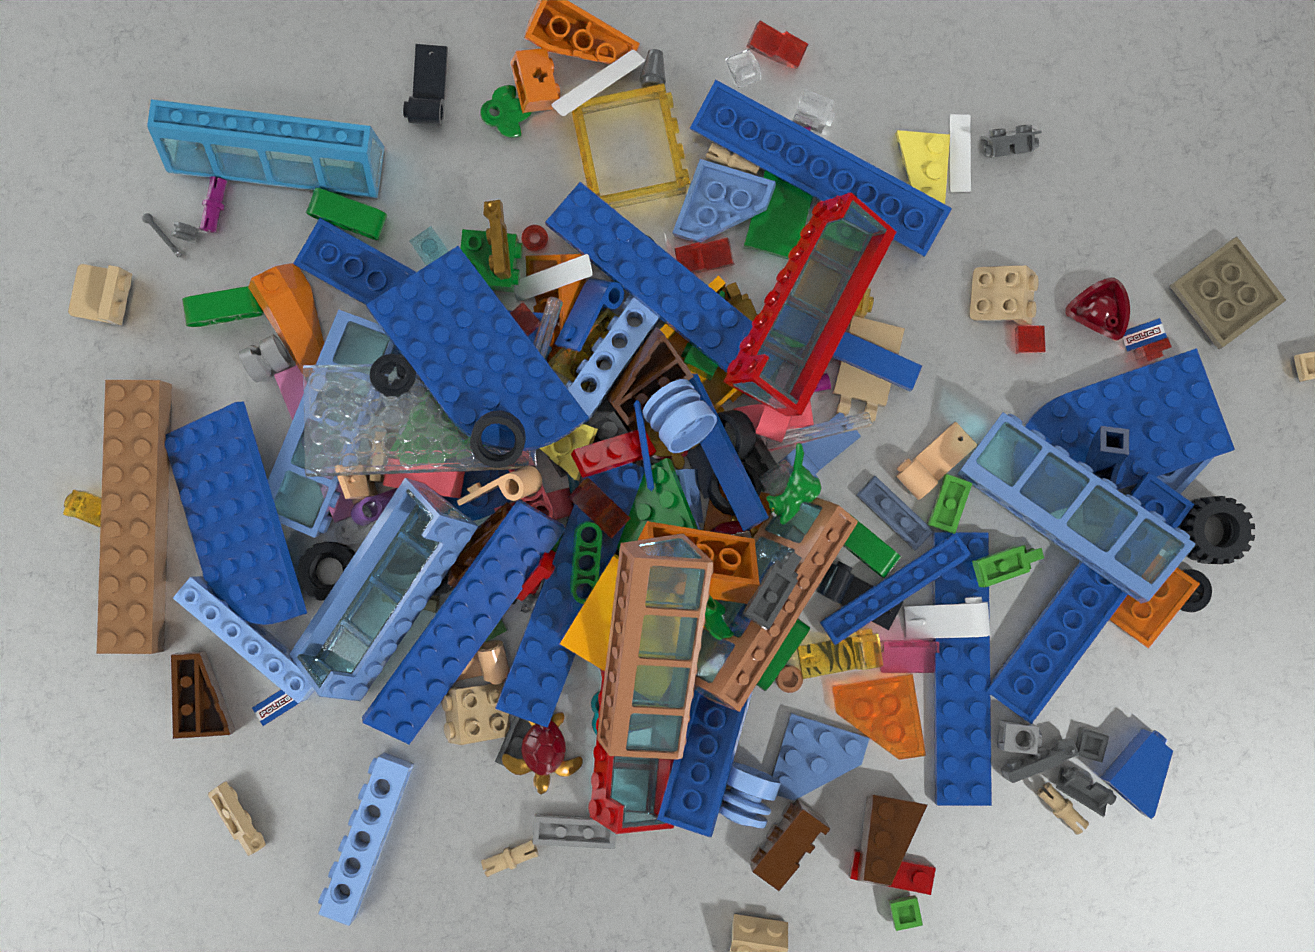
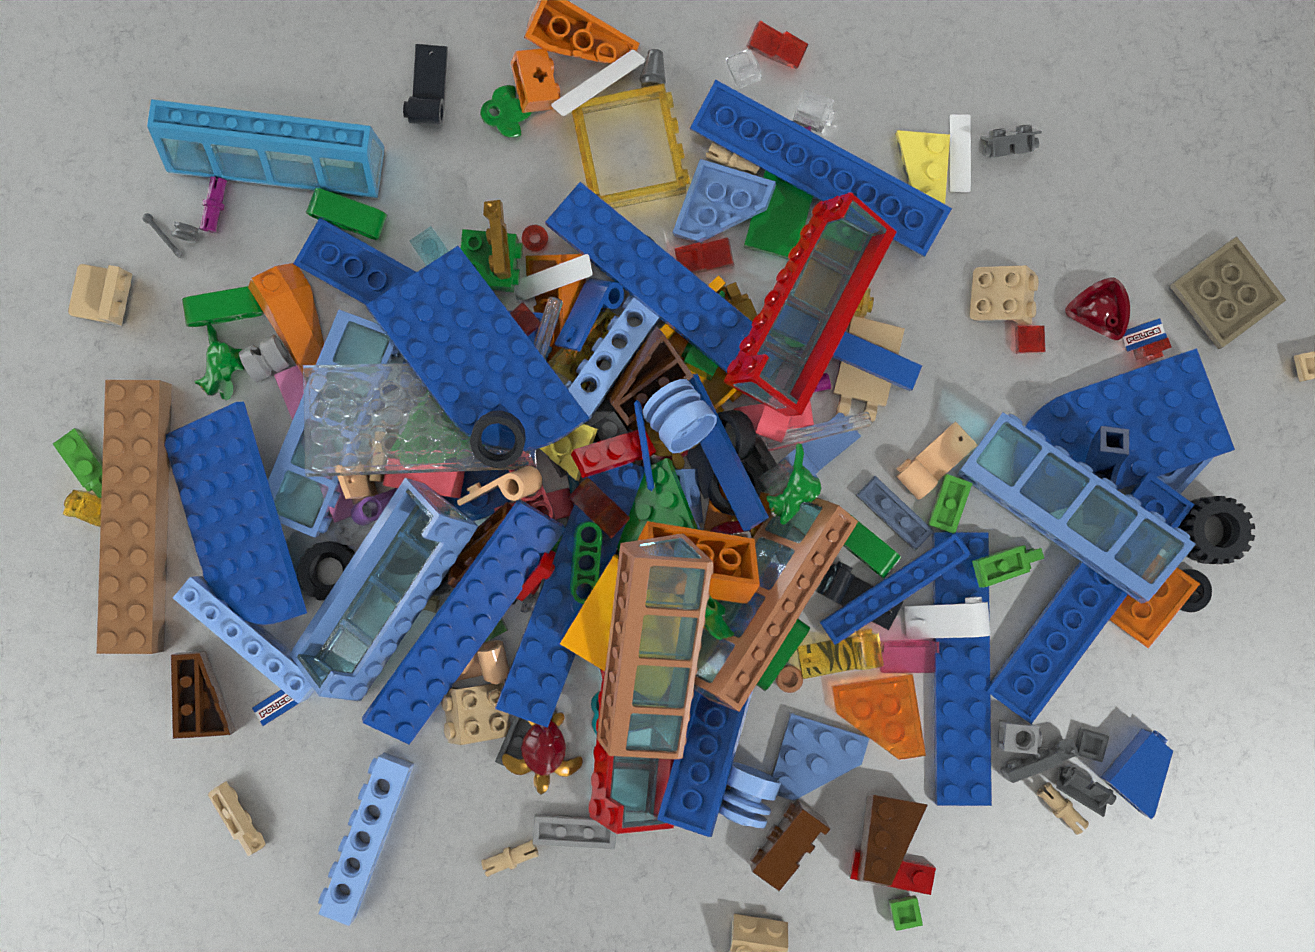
black gear [369,354,416,398] -> none
dark grey hinge [742,551,802,630] -> none
none -> bright green hinge [53,428,103,498]
none -> green animal [194,324,245,401]

